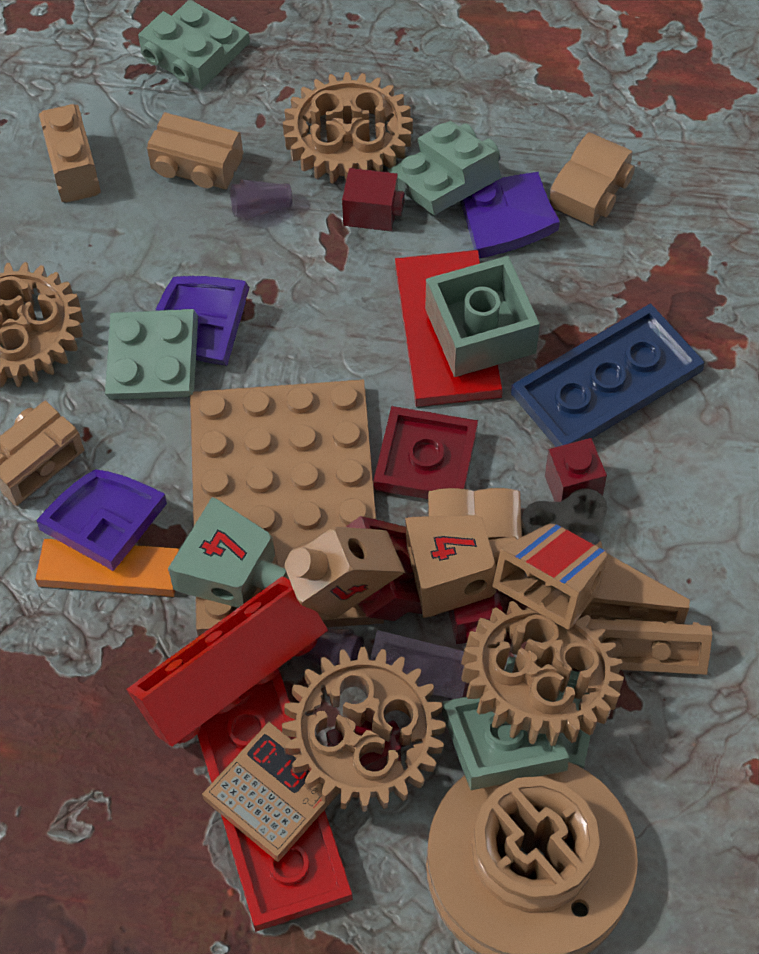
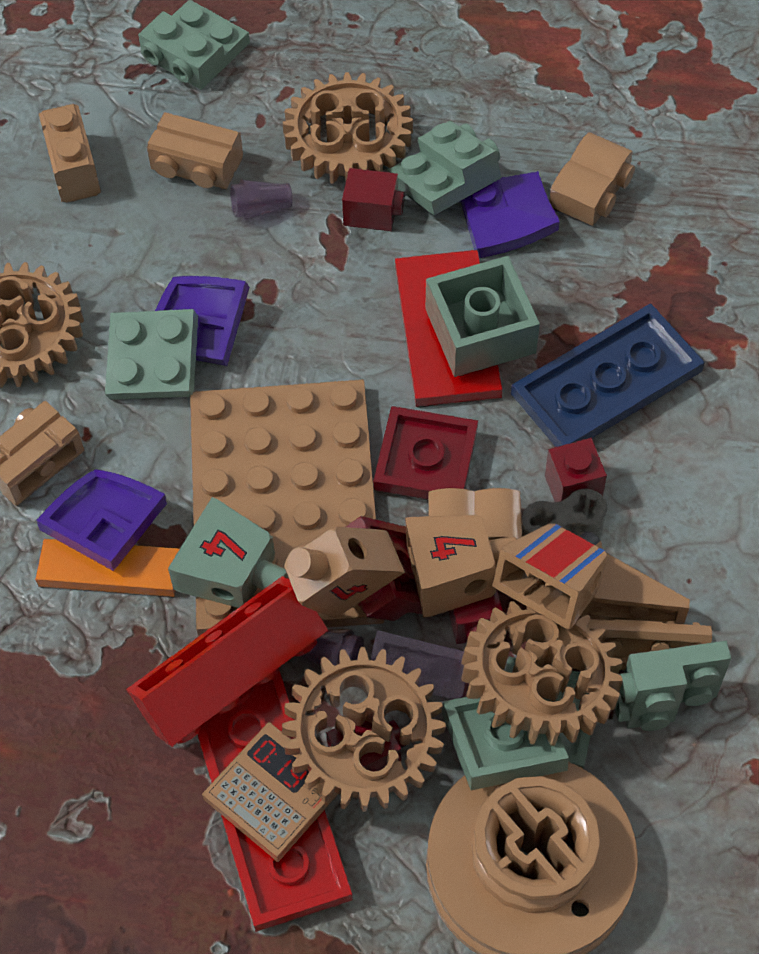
none -> sand green plate [615,640,731,731]

